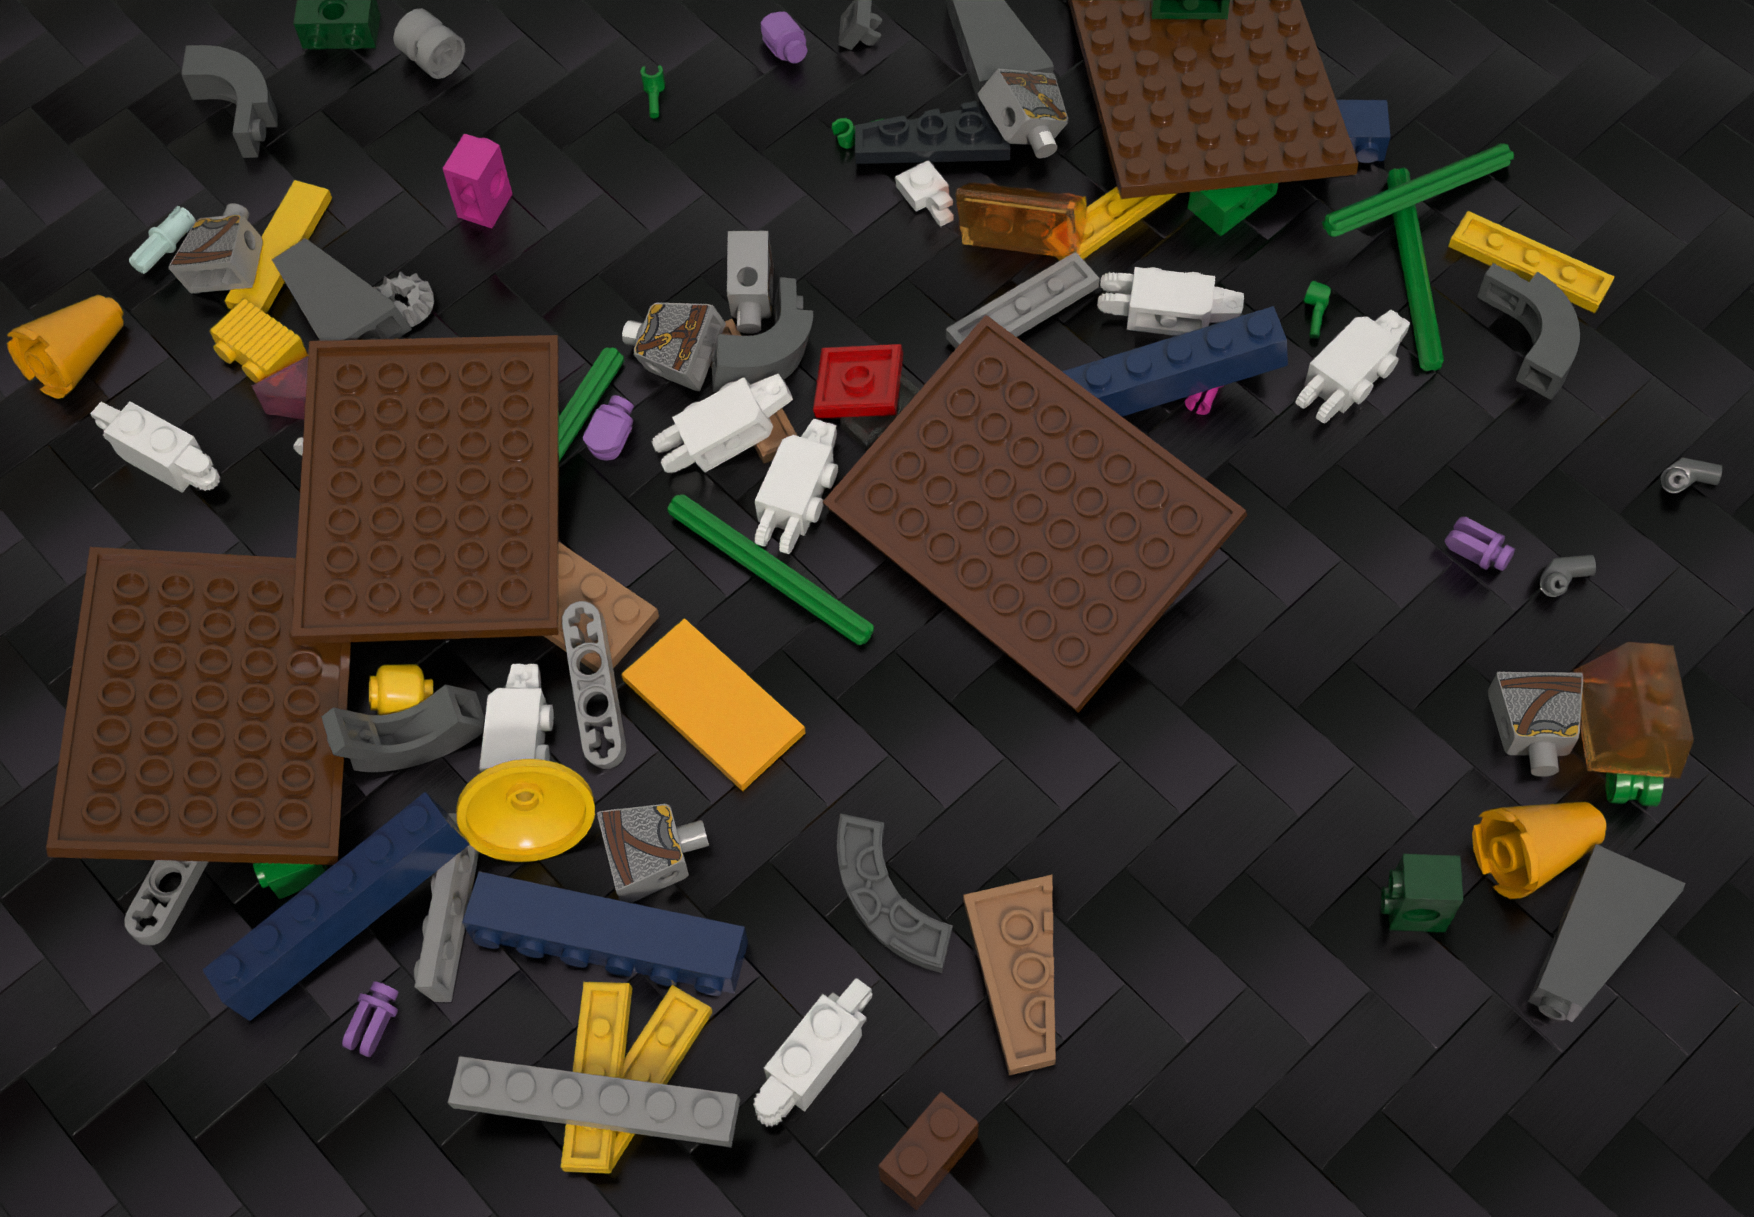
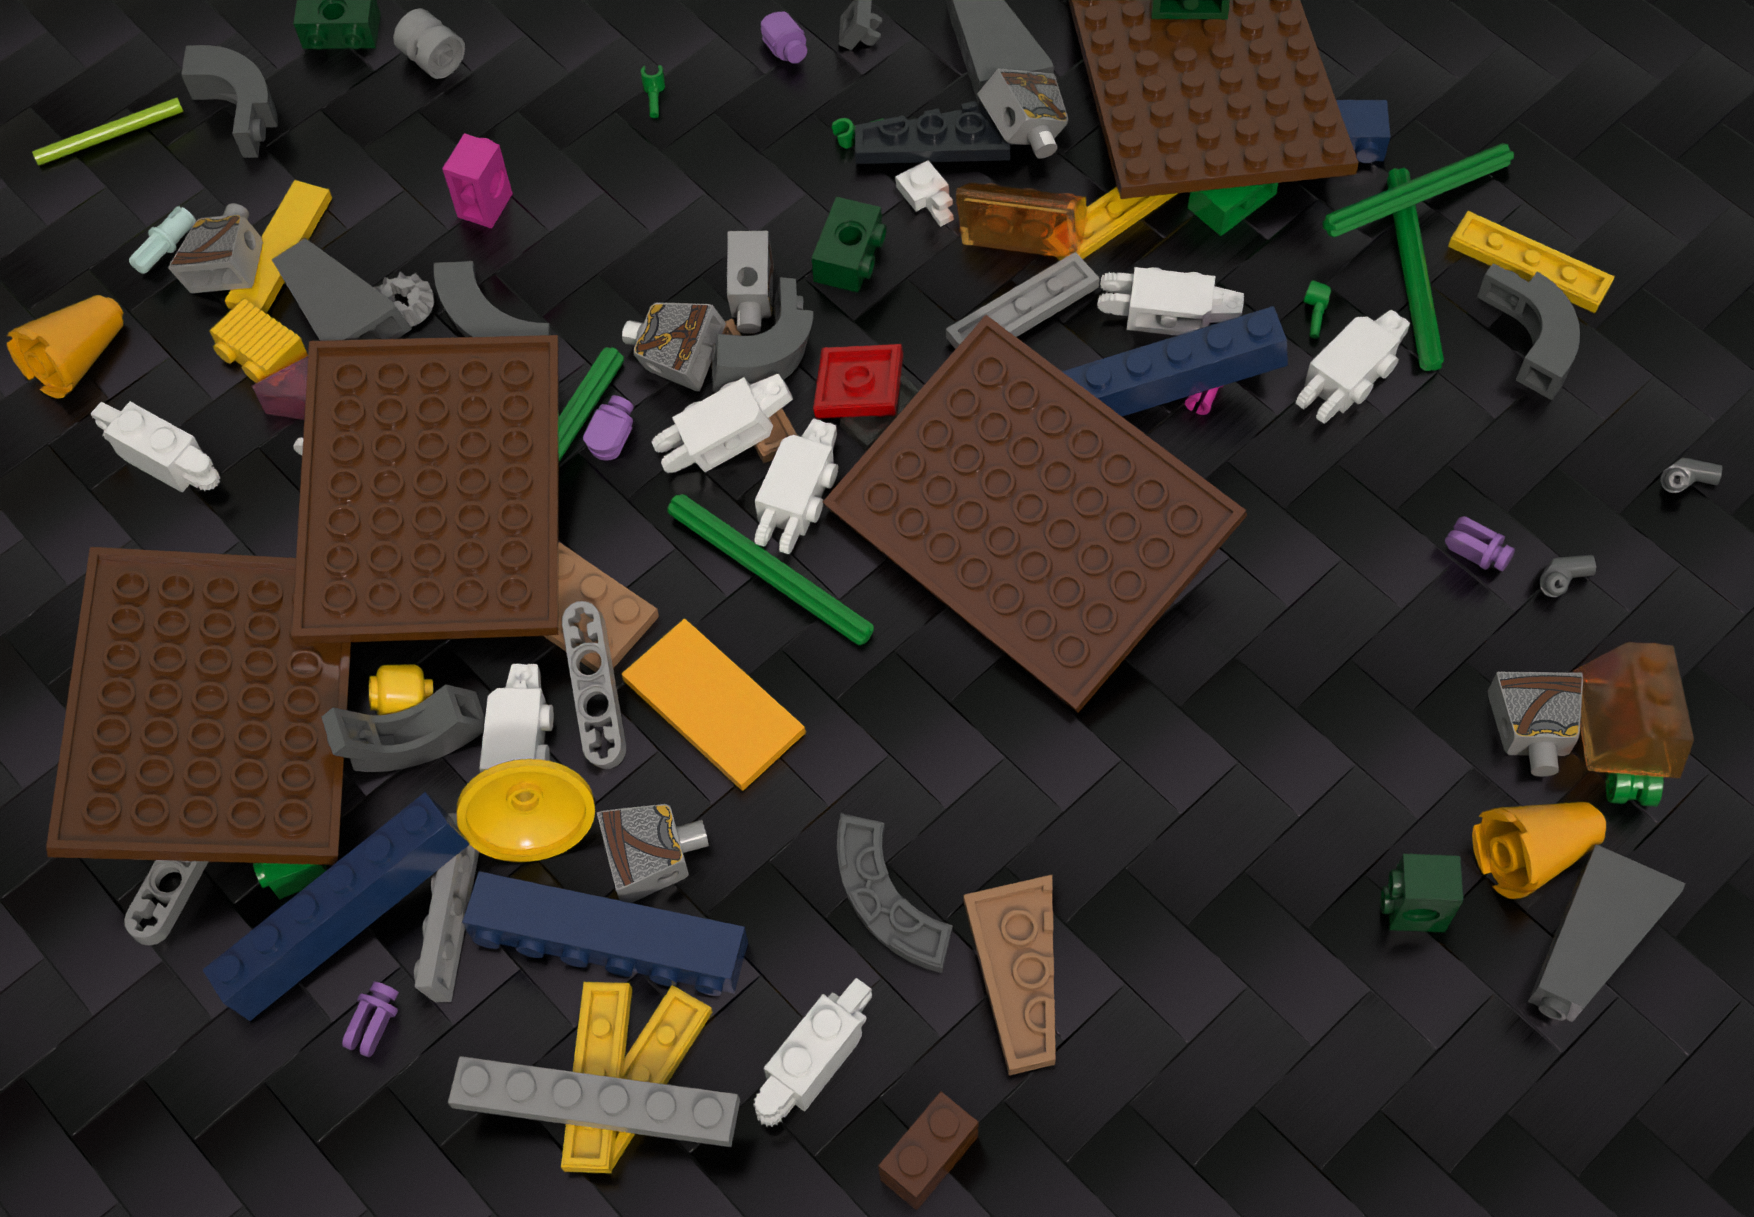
none -> lime bar [32,98,183,166]
none -> dark grey tile [434,261,551,337]
none -> dark green brick [811,196,887,293]

